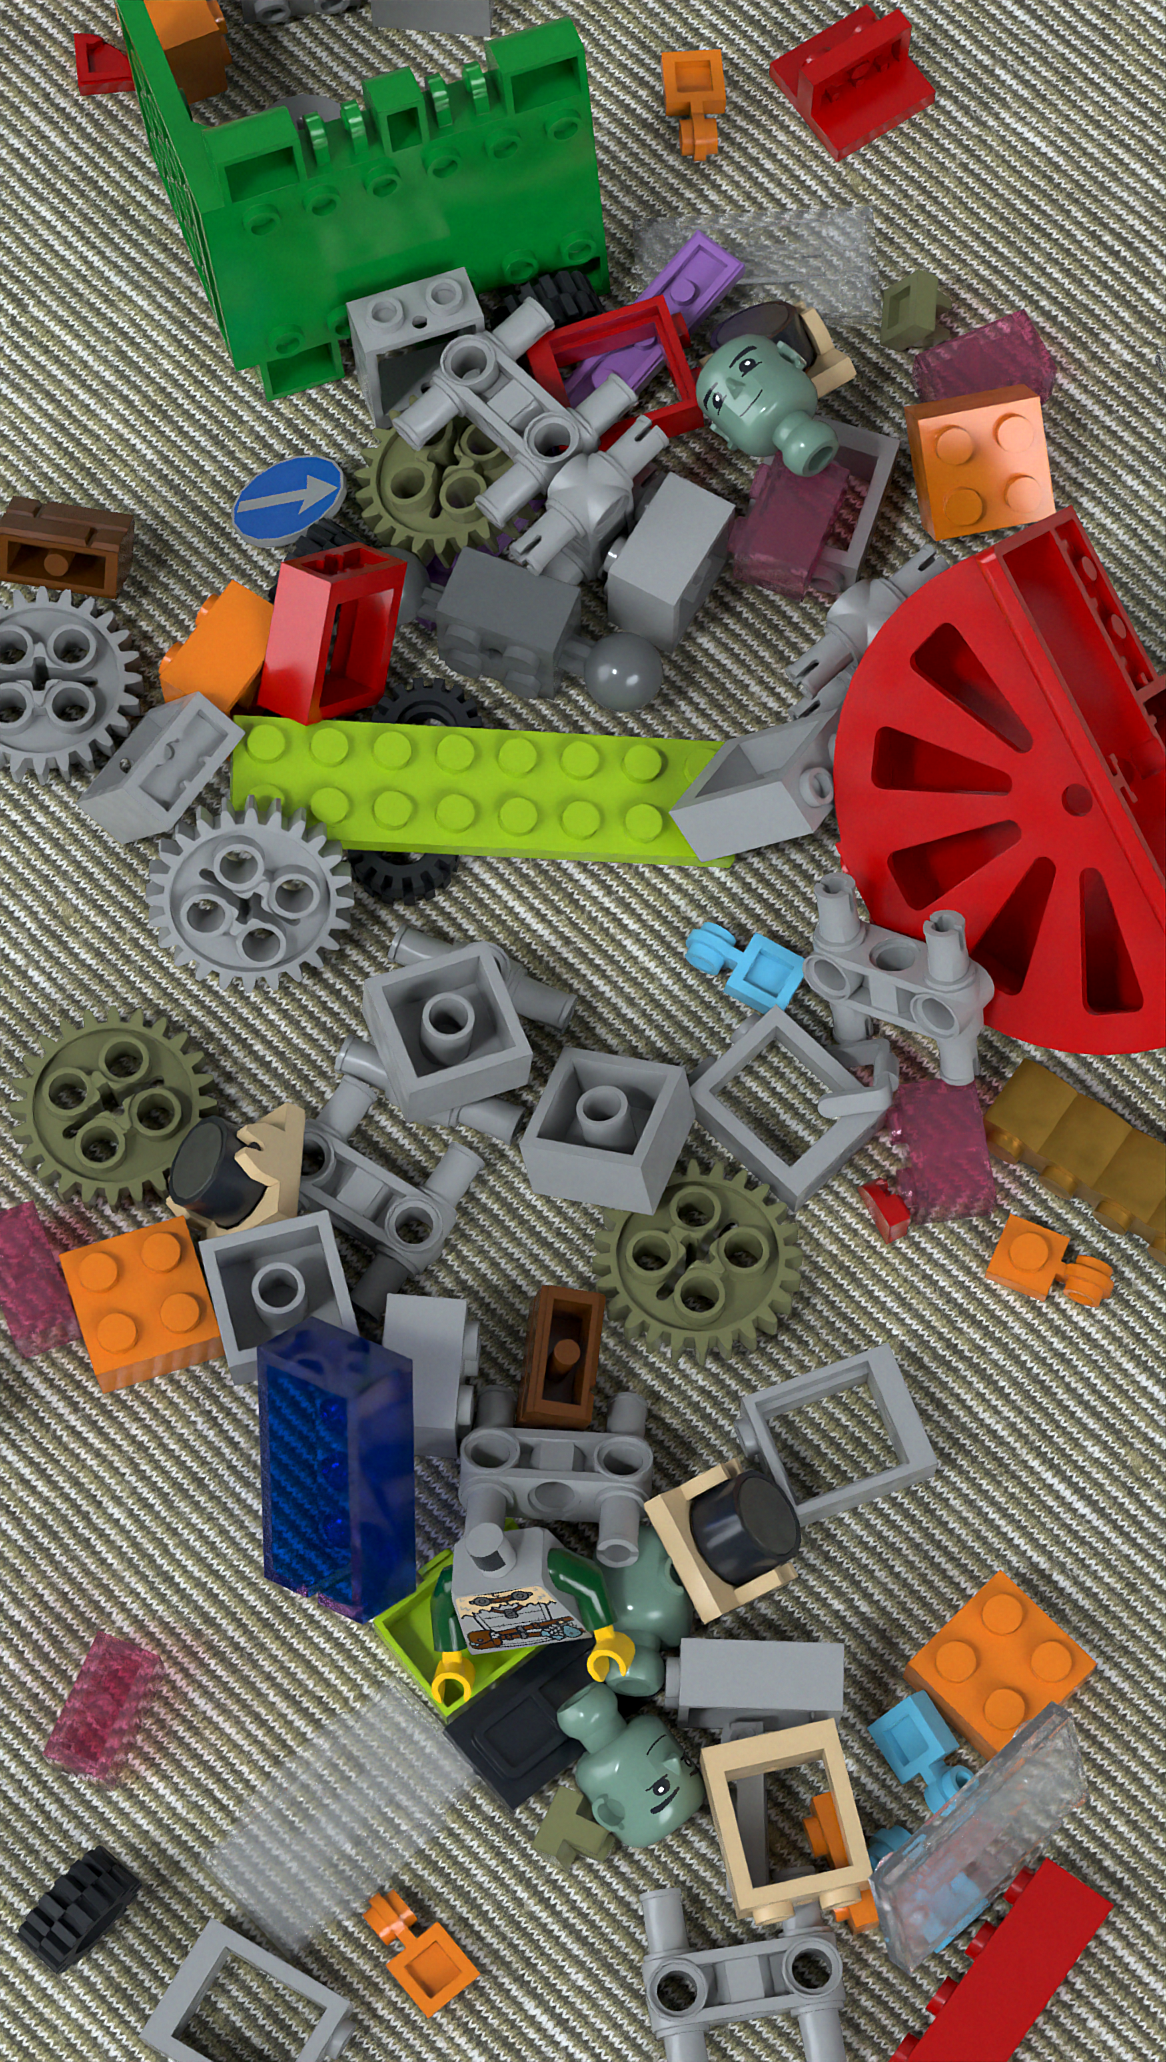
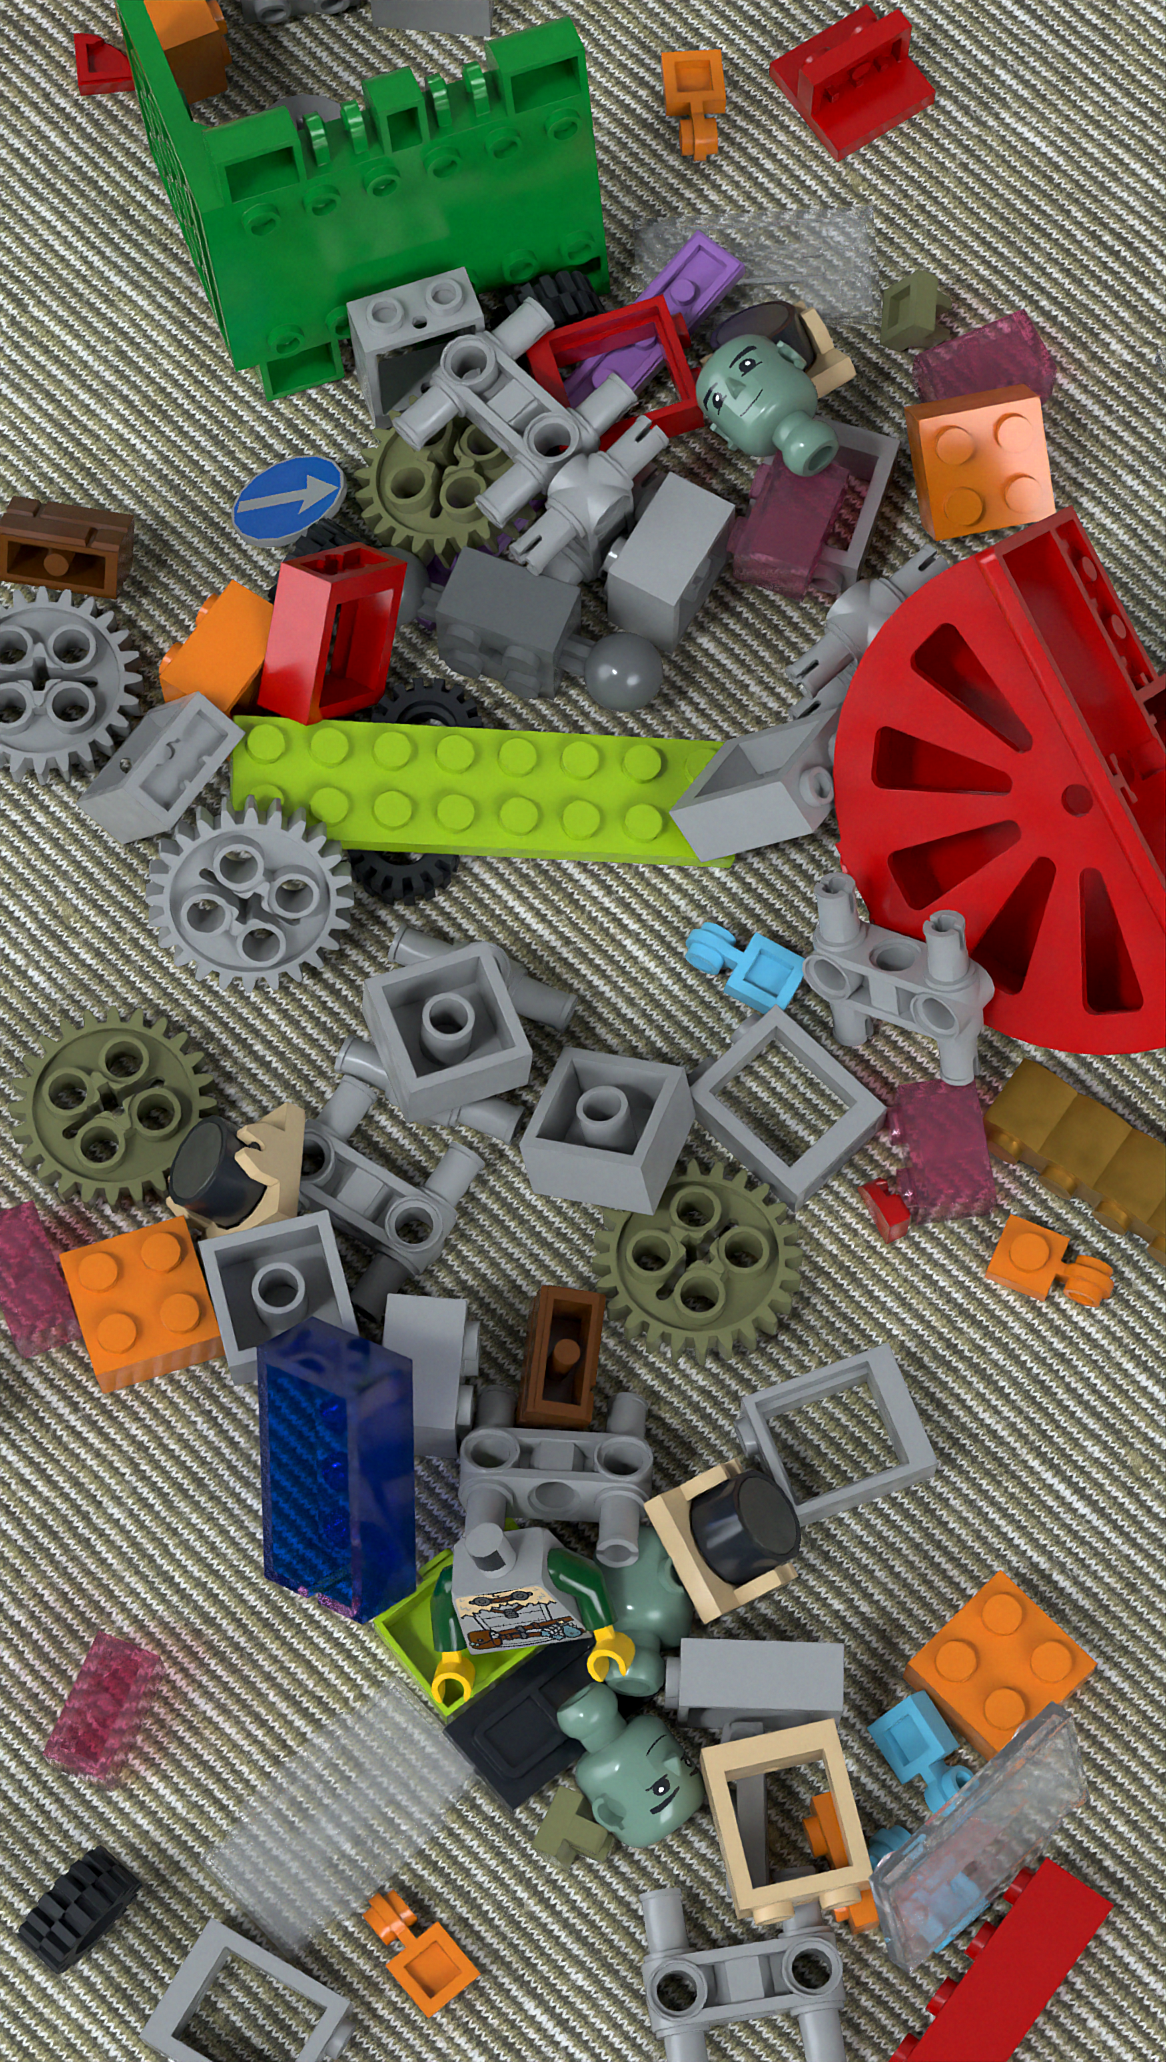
light grey piece [818,1038,899,1118] -> none

